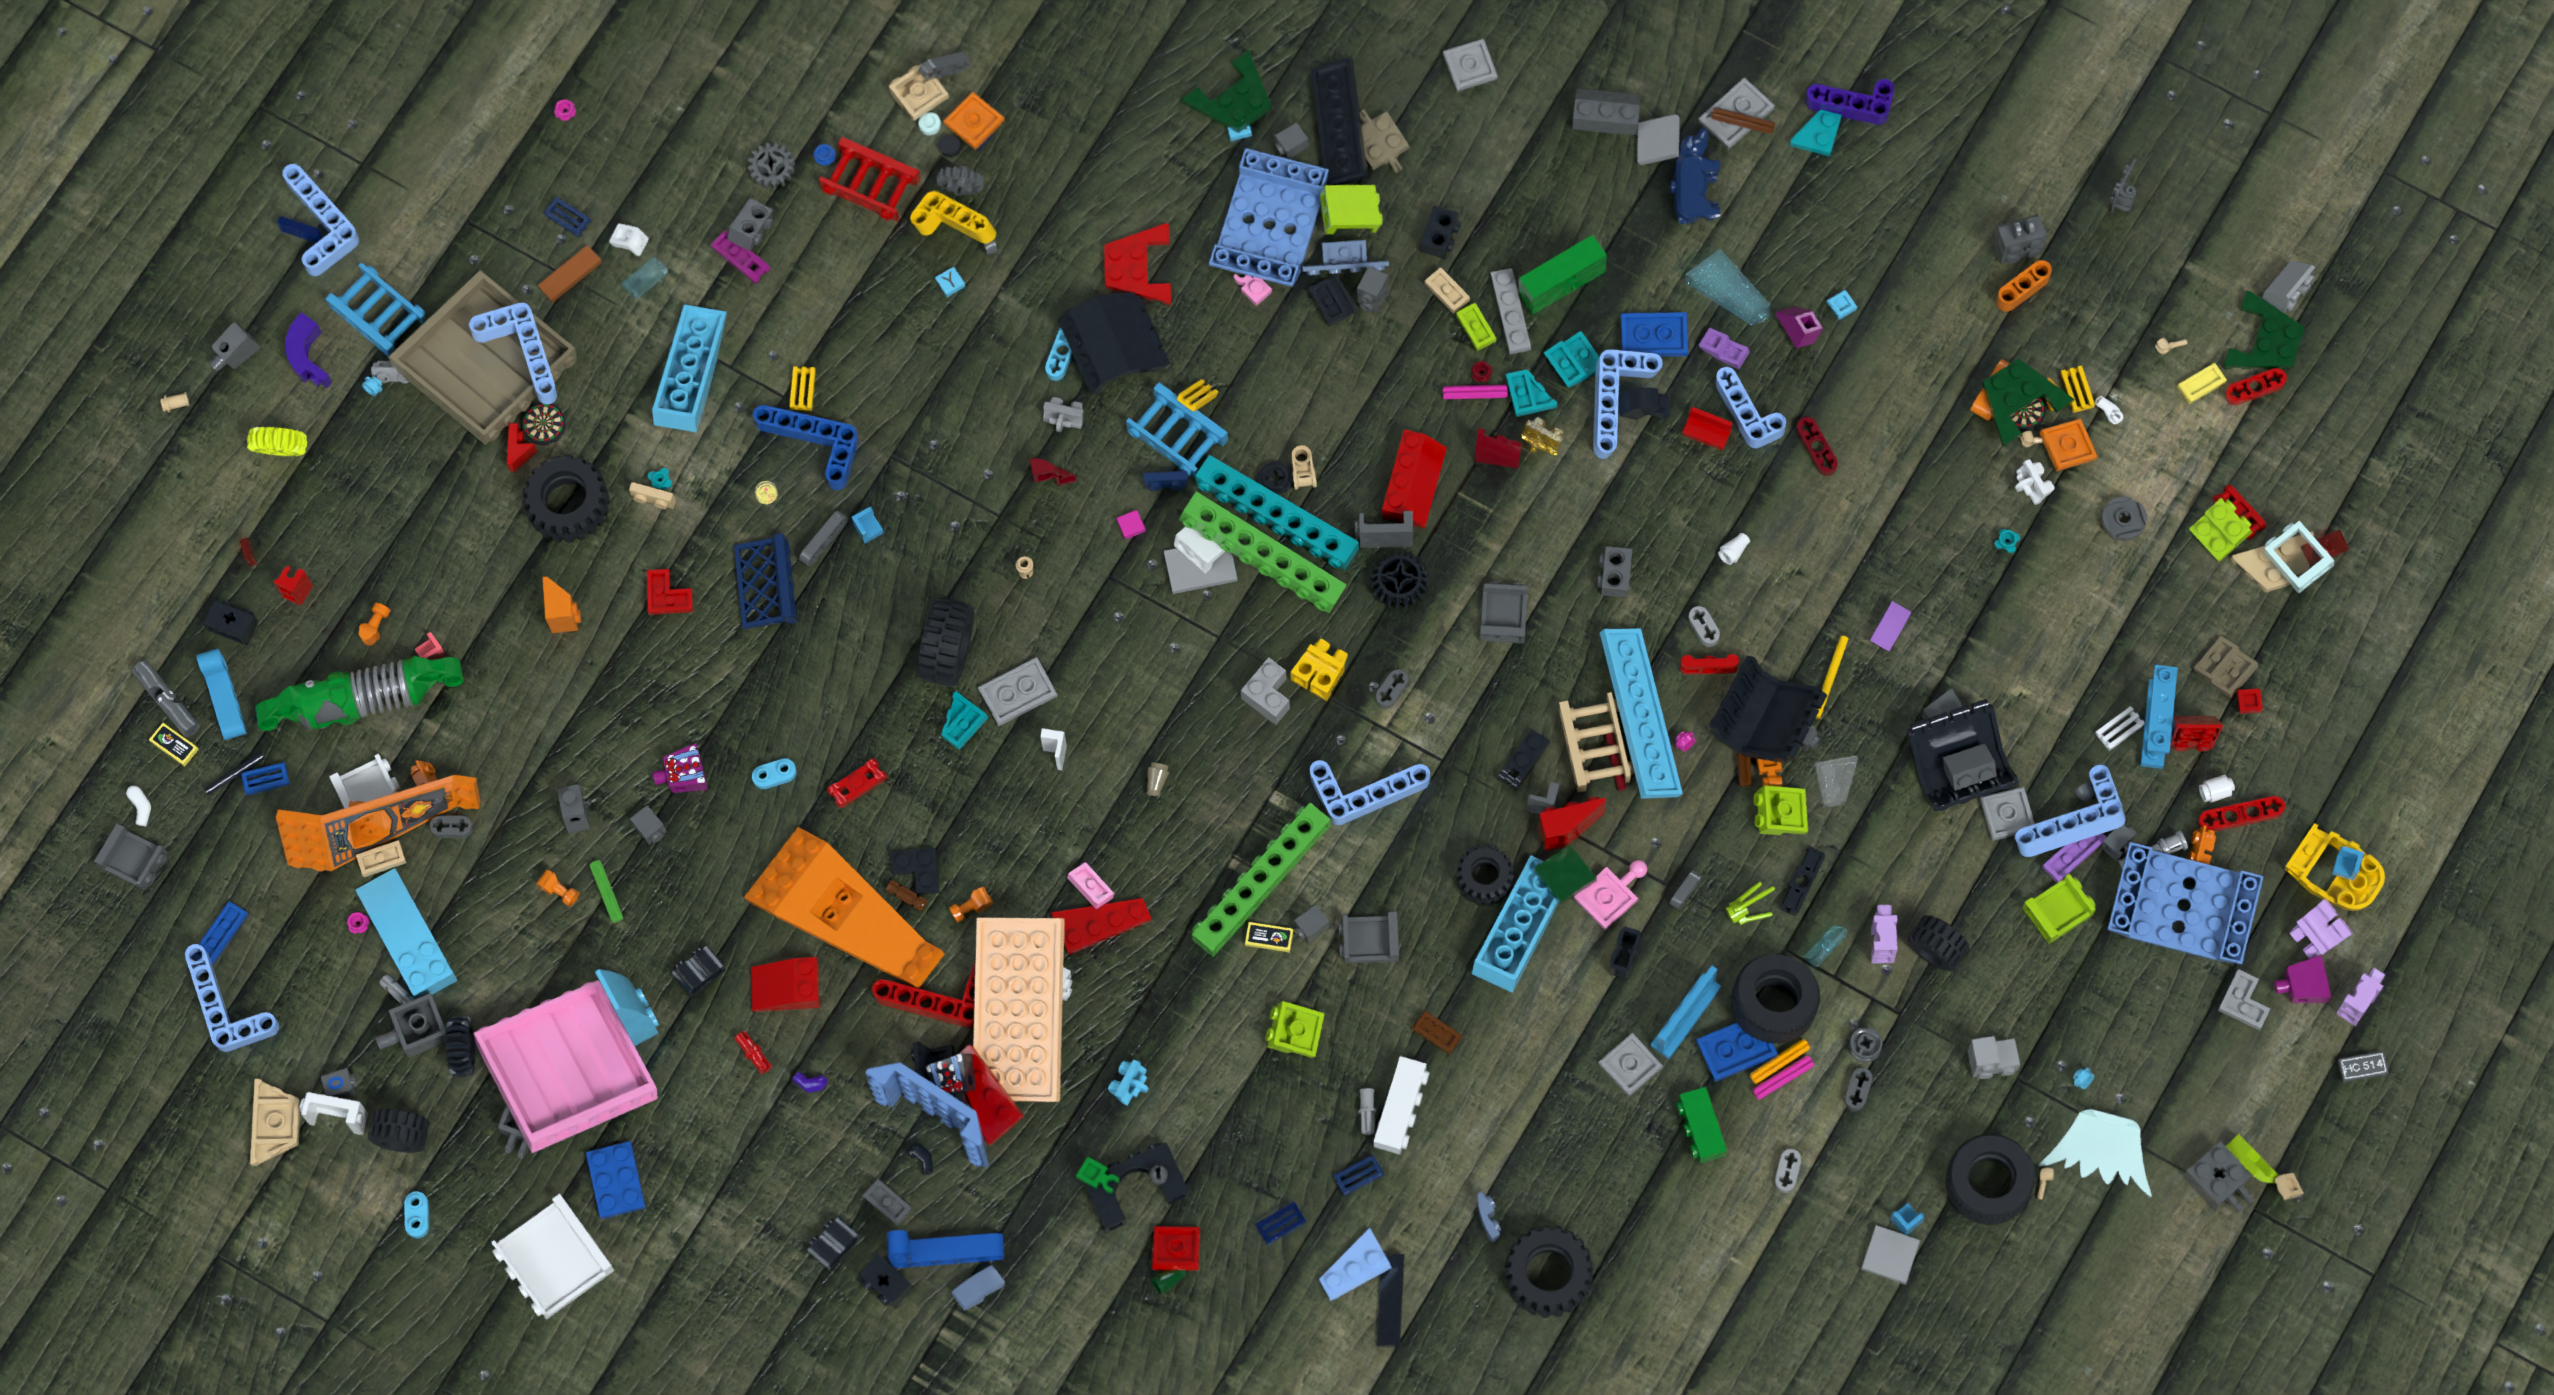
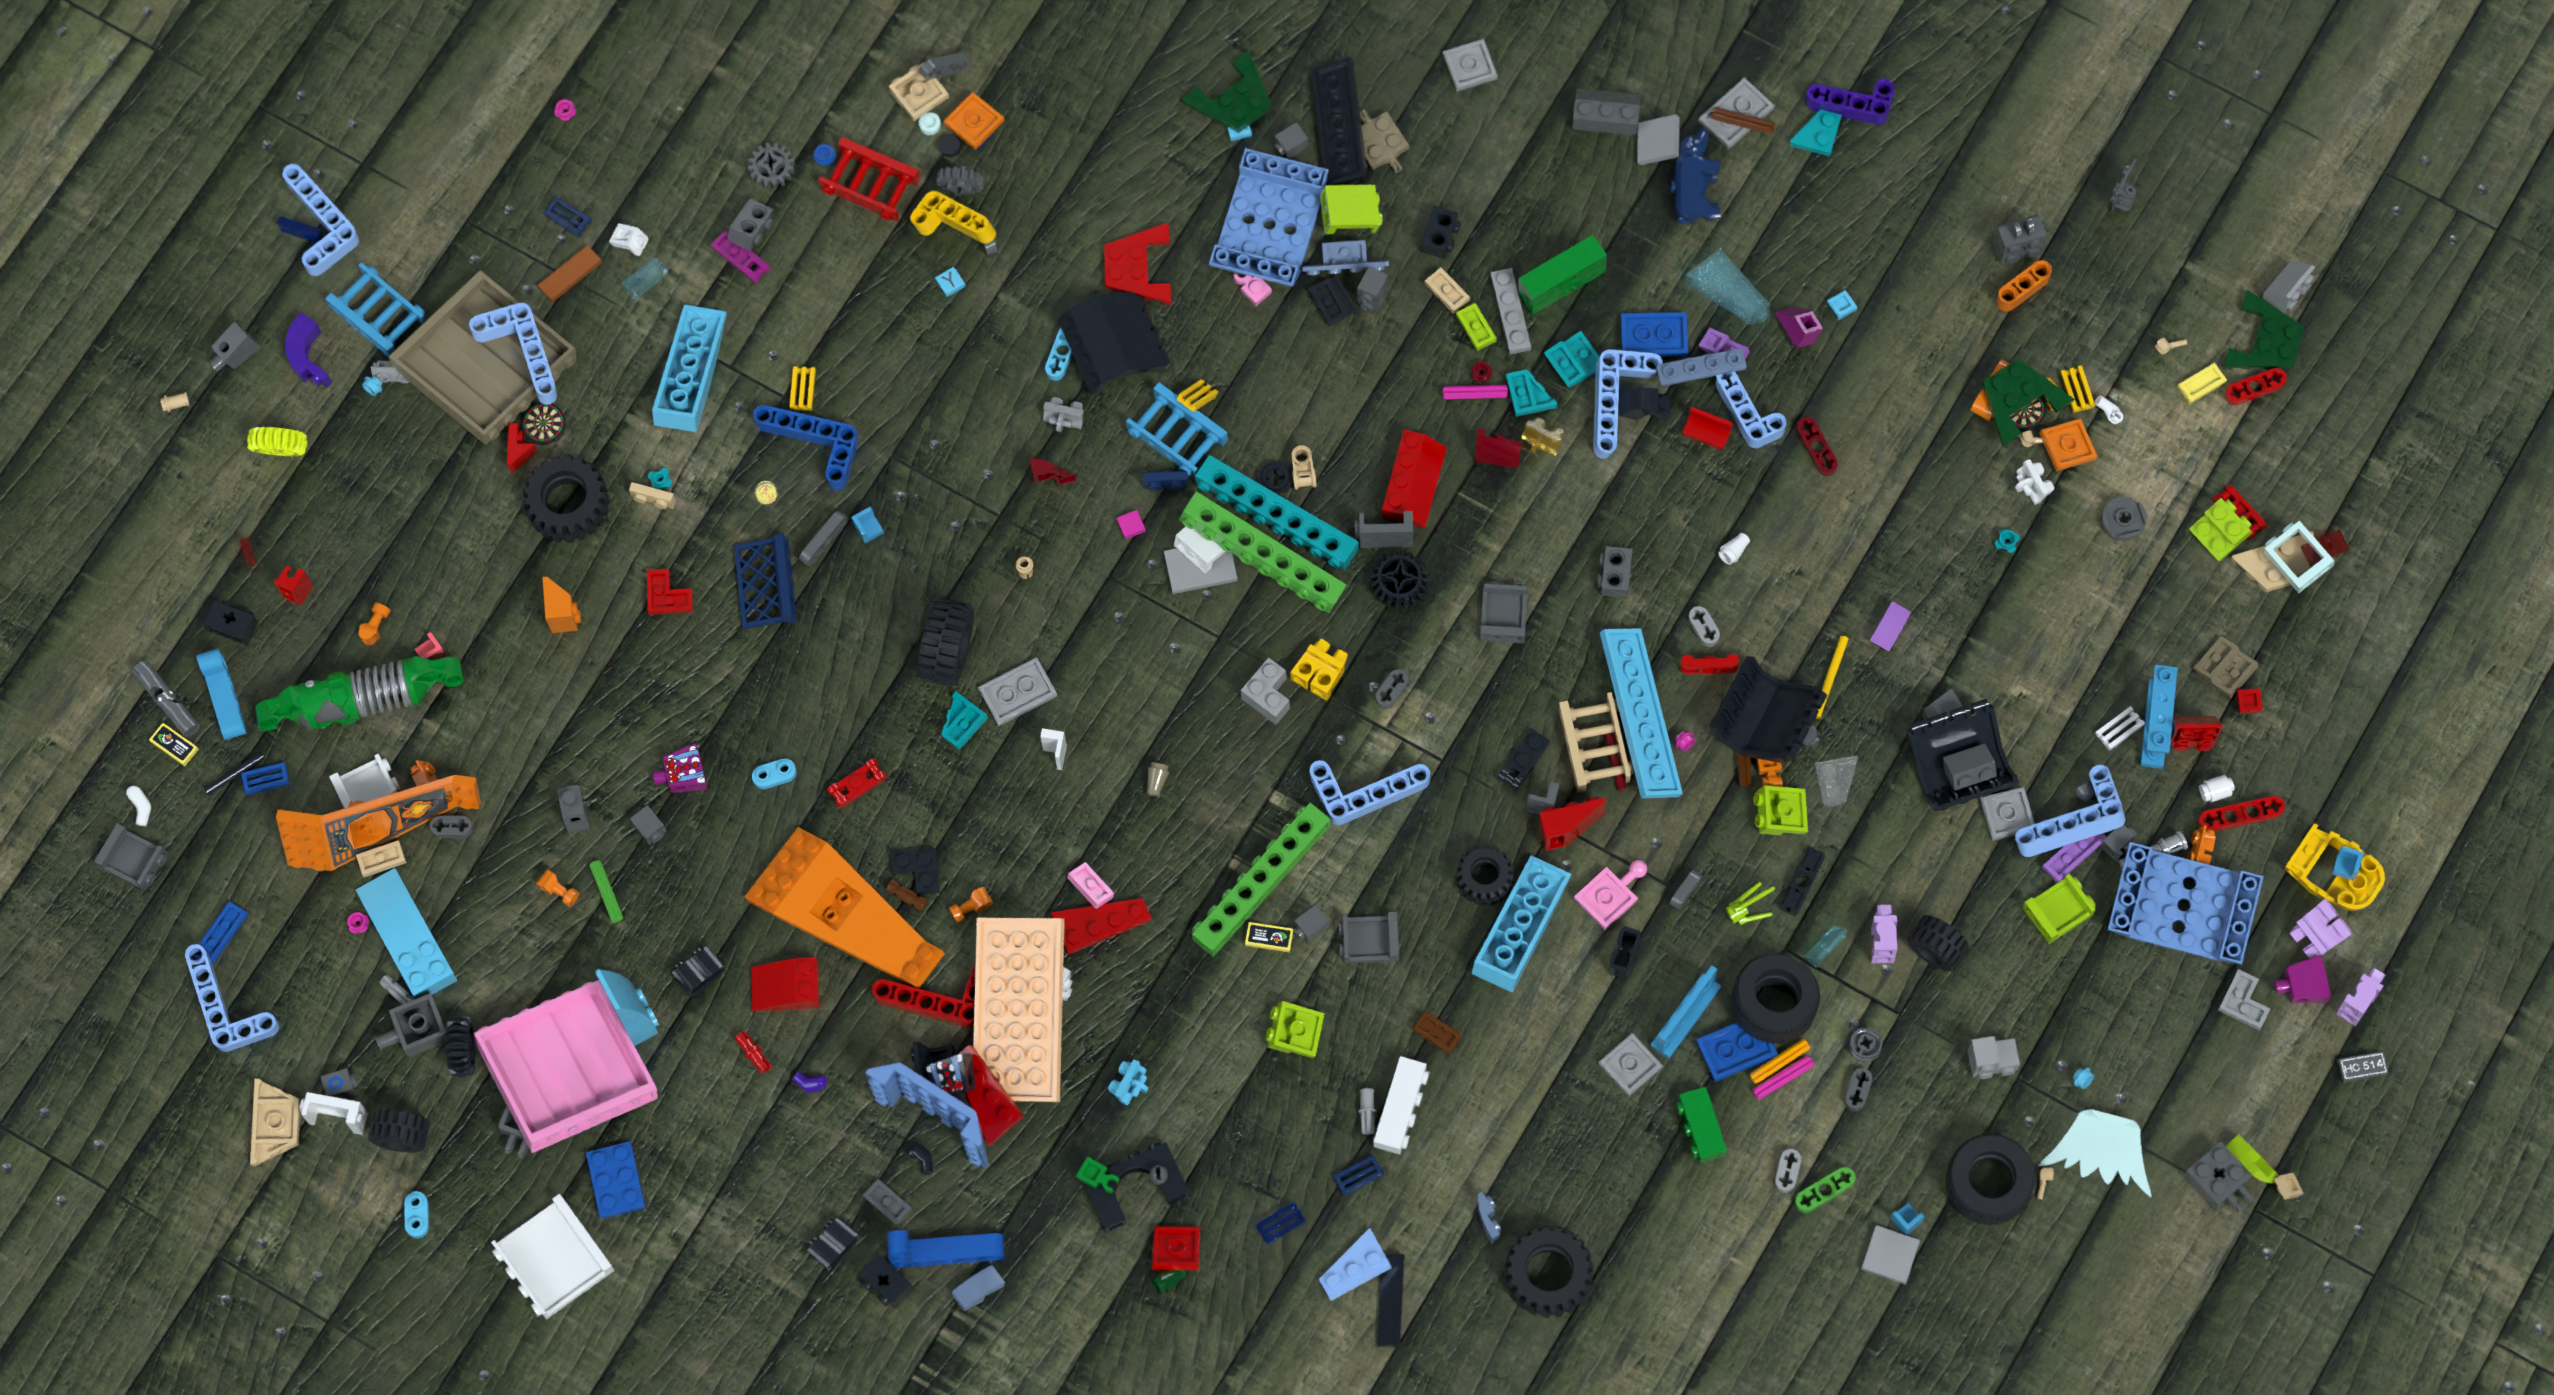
dark green tile [1534,845,1597,905] -> none
none -> sand blue bracket [1657,348,1747,386]
none -> bright green beam [1795,1167,1855,1213]

